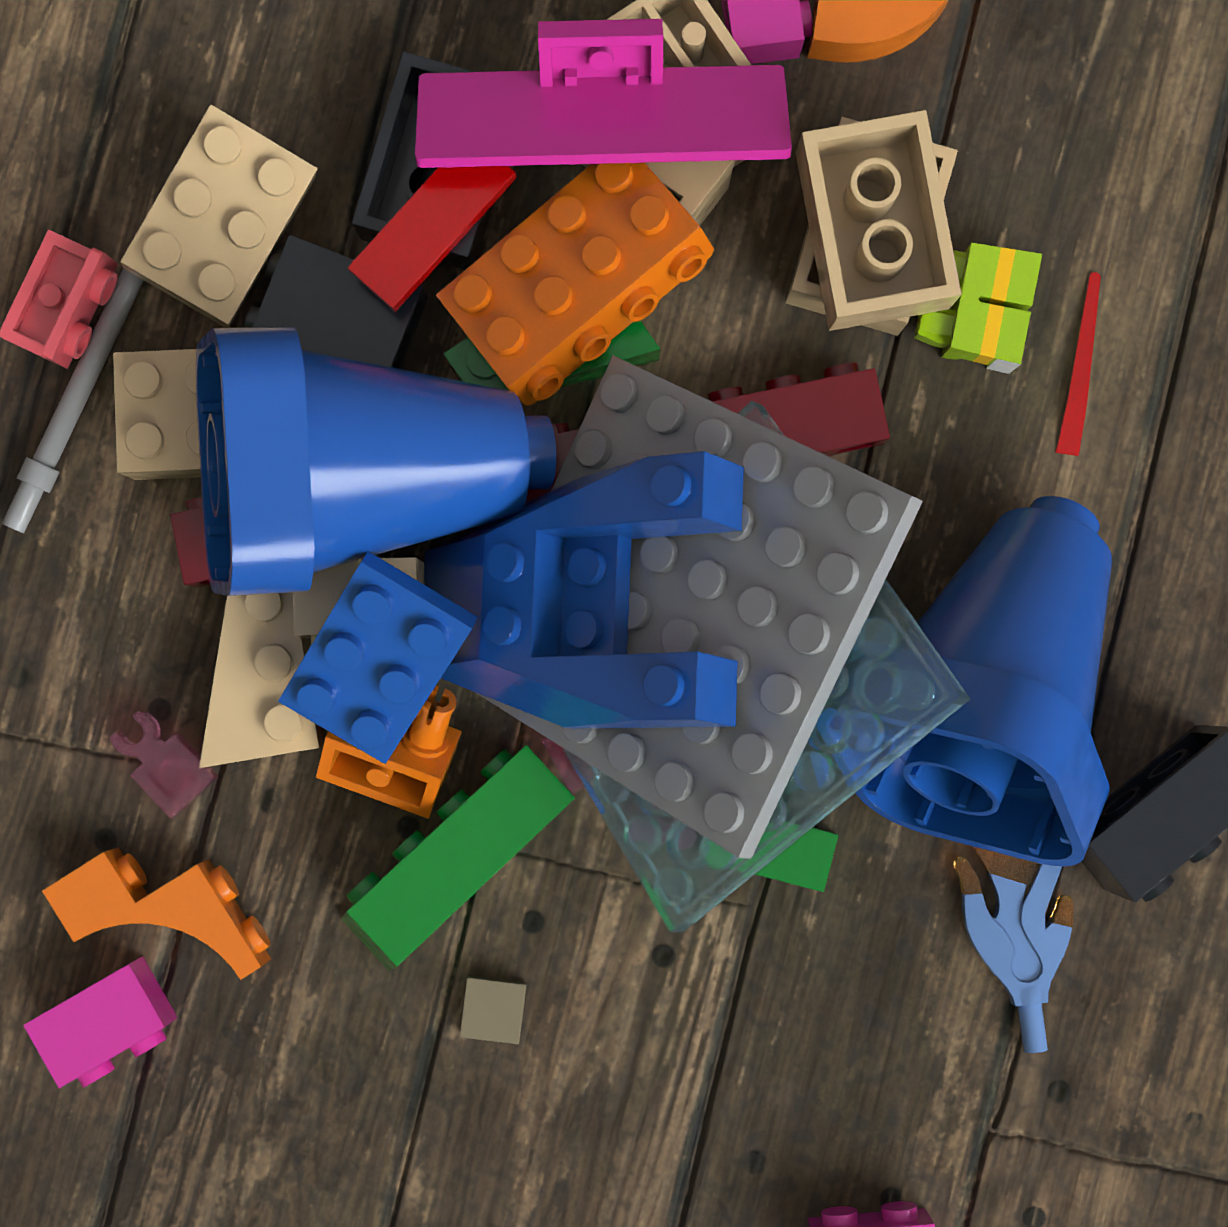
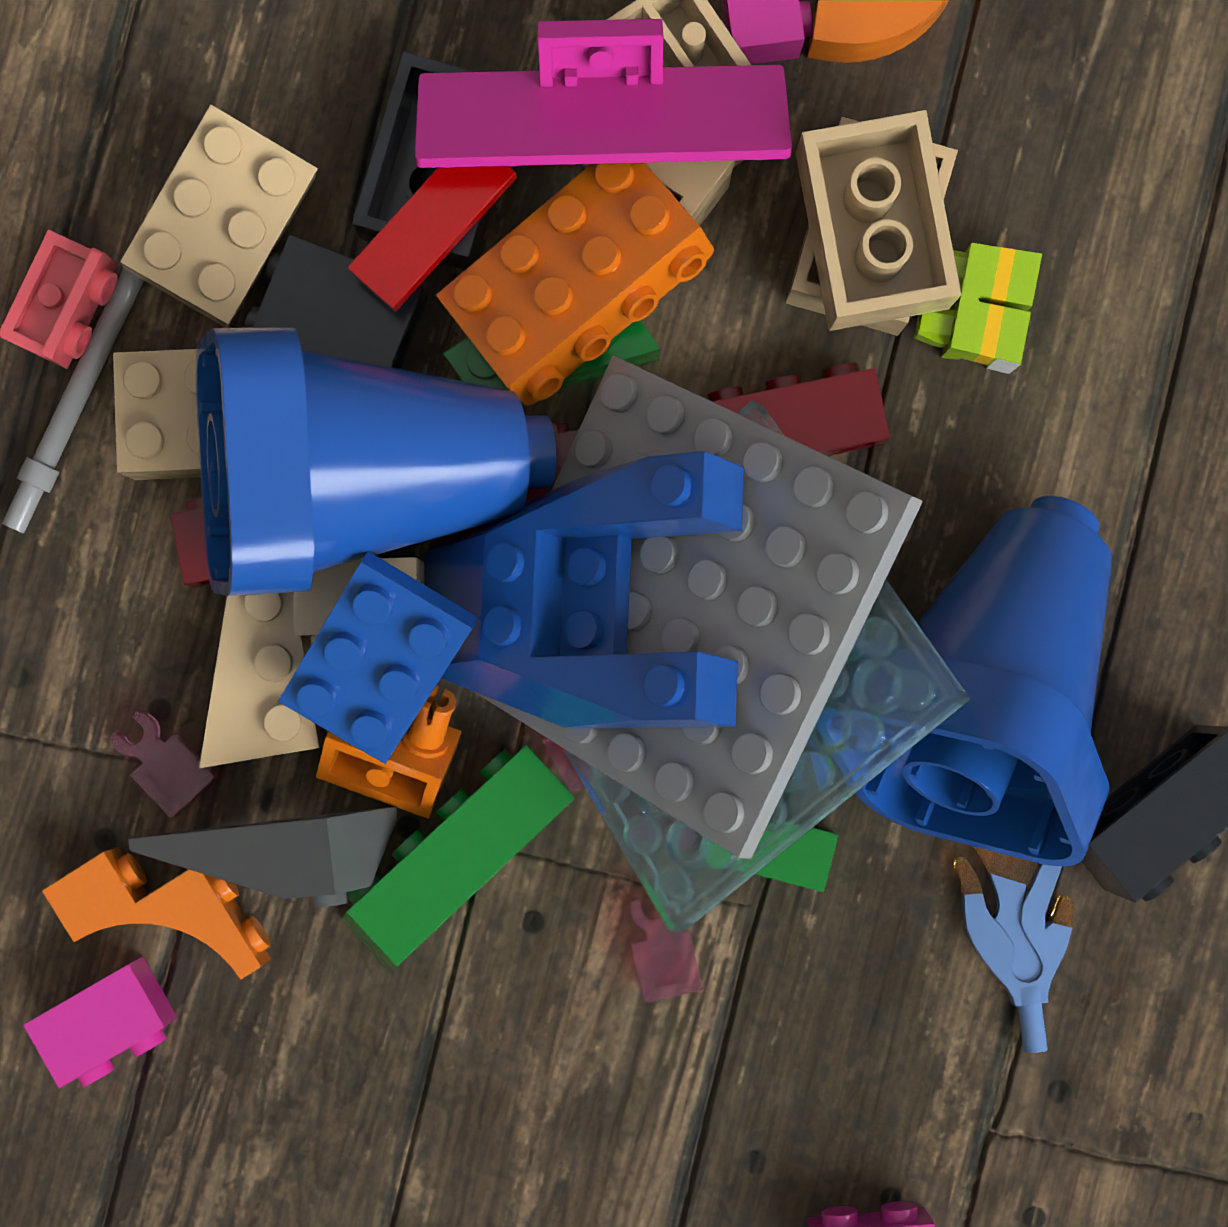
dark tan tile [460,975,527,1045] -> none
red sticker [1056,272,1101,456] -> none
none -> dark grey wedge [128,806,398,908]
none -> clear pink plate [631,890,703,1003]

